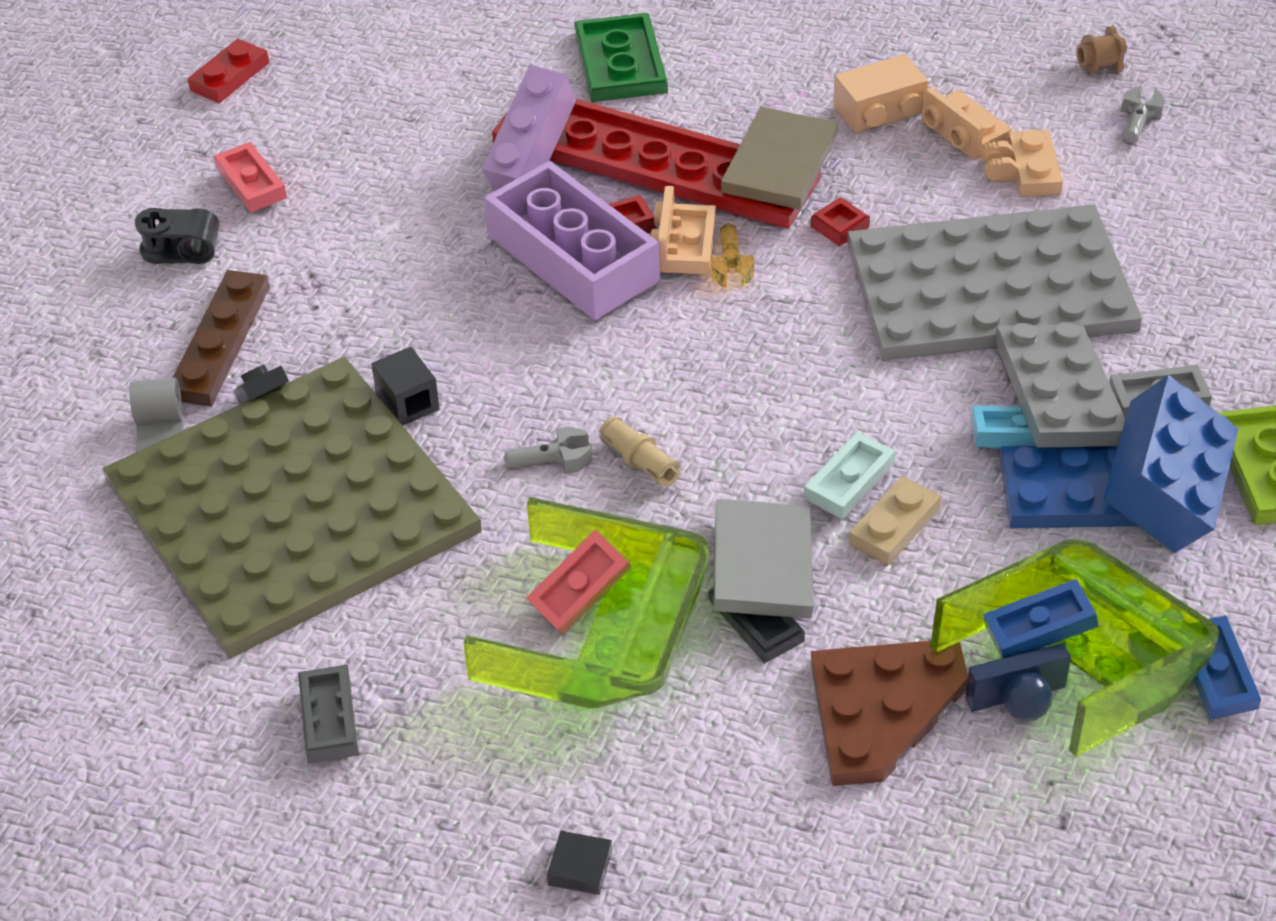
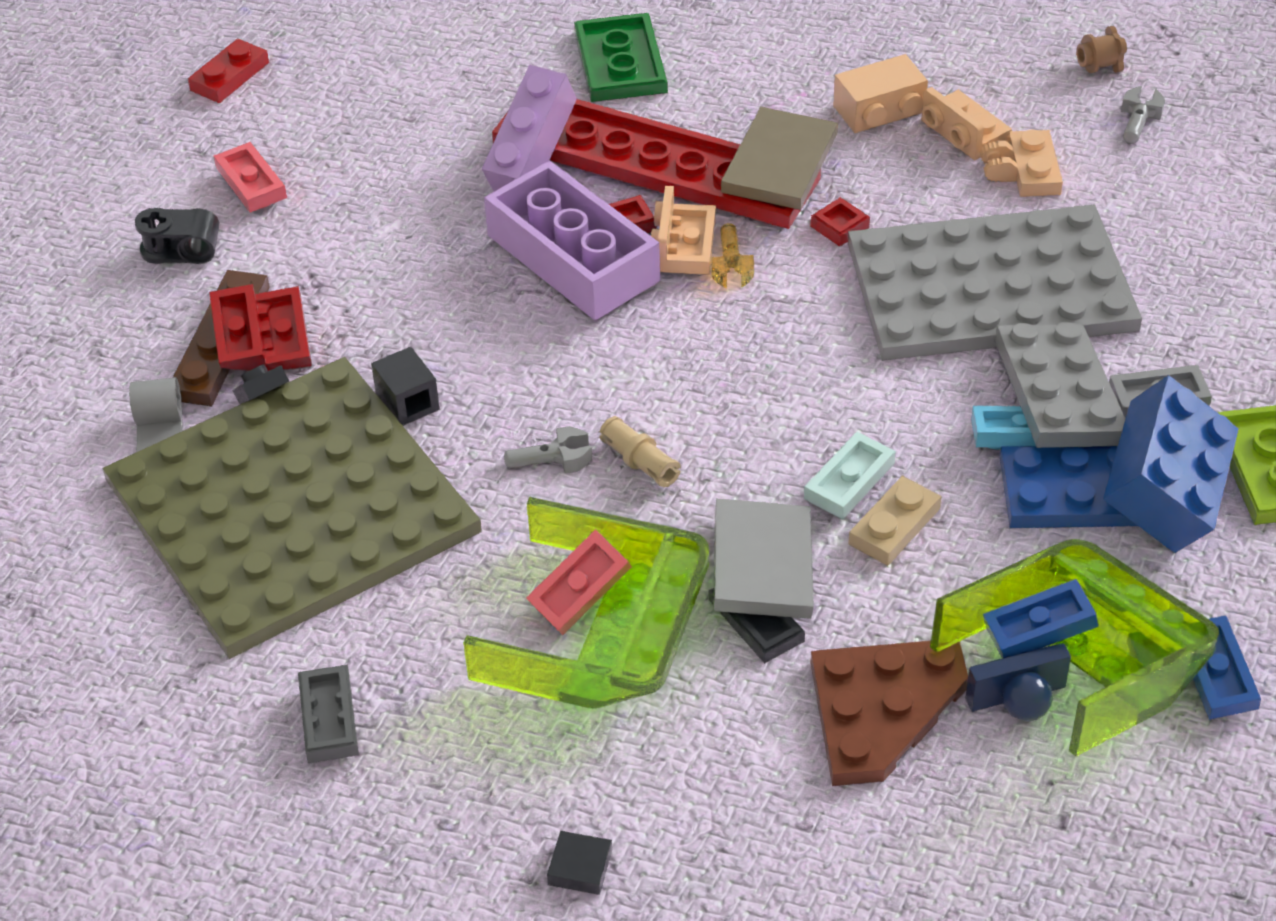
none -> red slope [209,284,312,371]

